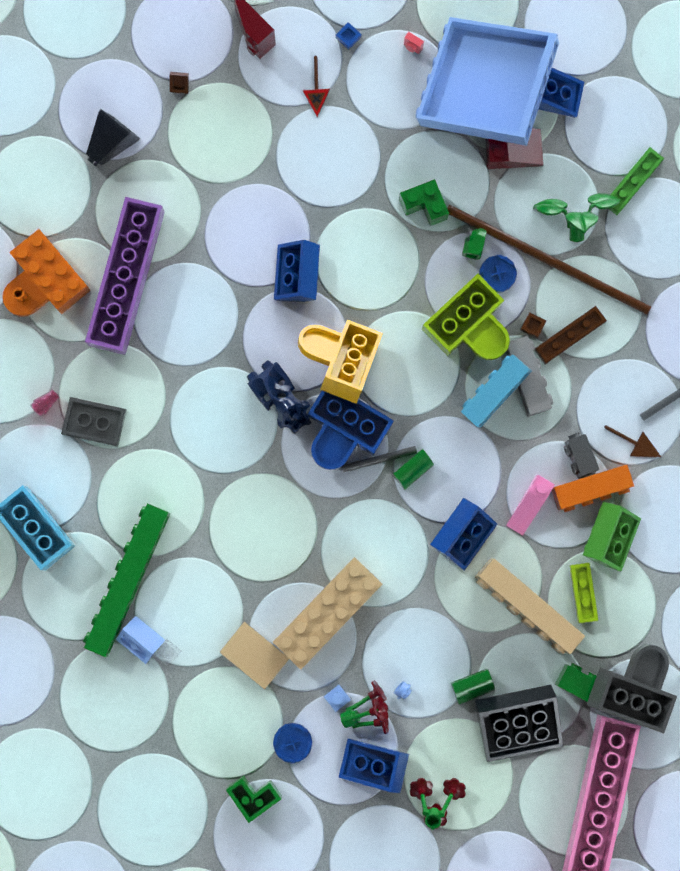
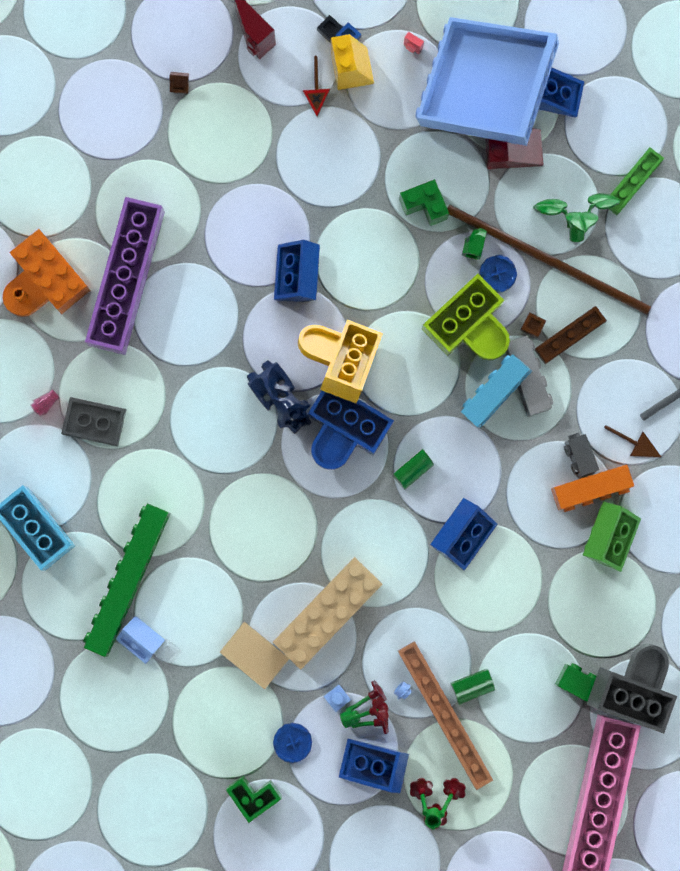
black slope [86,109,140,166] -> none
dark grey bar [342,446,417,473] -> none
tan brick [475,558,585,654] -> none
black slope [475,684,563,762] -> none
bright pink slope [506,475,555,536] -> none
lime plate [569,563,599,623] -> none
none -> black plate [317,15,343,42]
none -> yellow slope [331,34,374,90]
none -> nougat plate [398,641,493,790]

